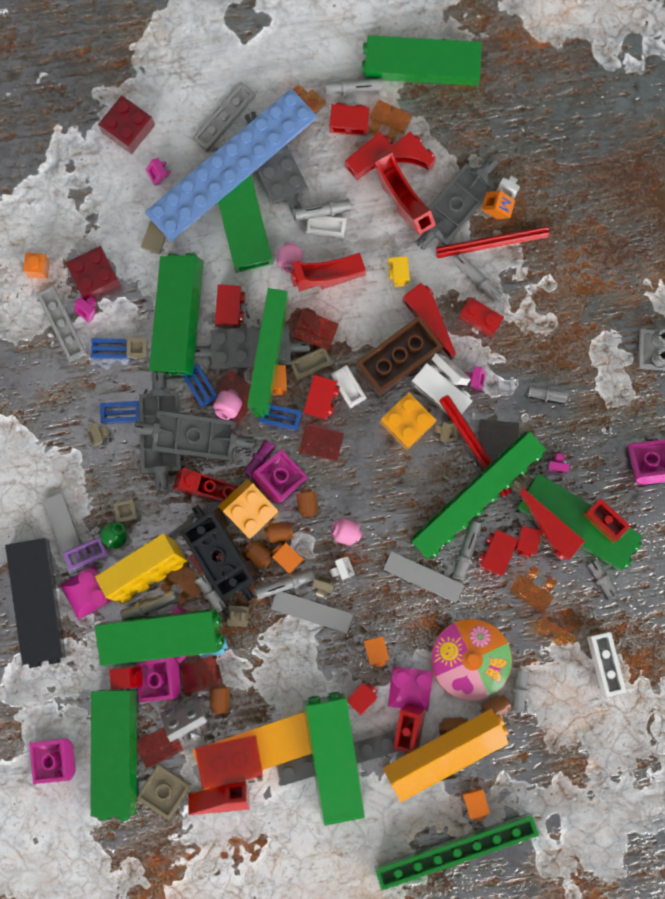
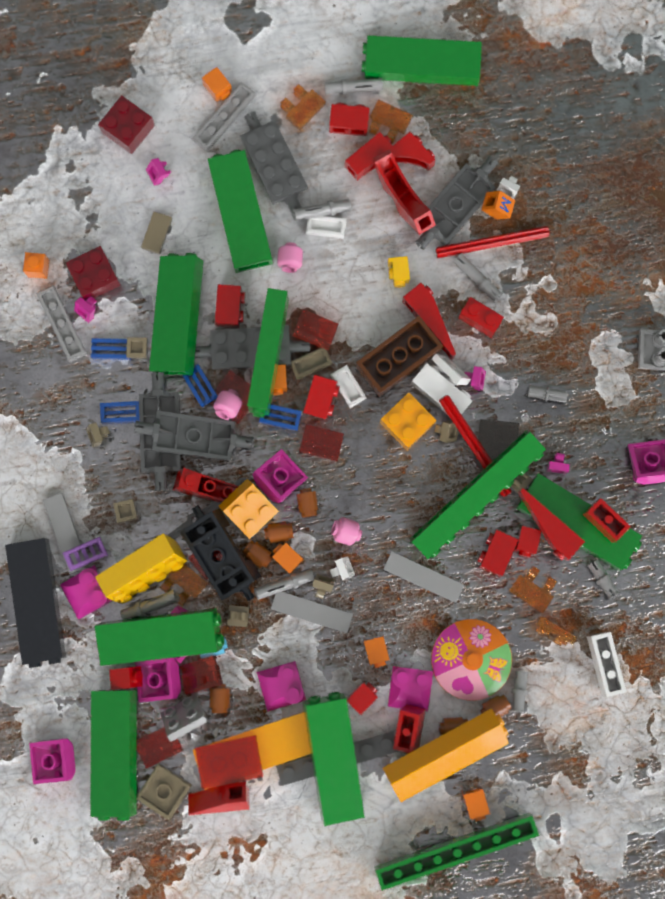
green brick [100,522,128,549] -> none
medium blue plate [145,88,317,242] -> none
light grey pin [194,573,226,612] -> none
magenta pin [243,440,275,479] -> none
red arch [290,253,366,292] -> none
light grey pin [452,521,483,581] -> none
none -> orange brick [202,67,232,102]
none -> dark pink slope [257,661,306,712]

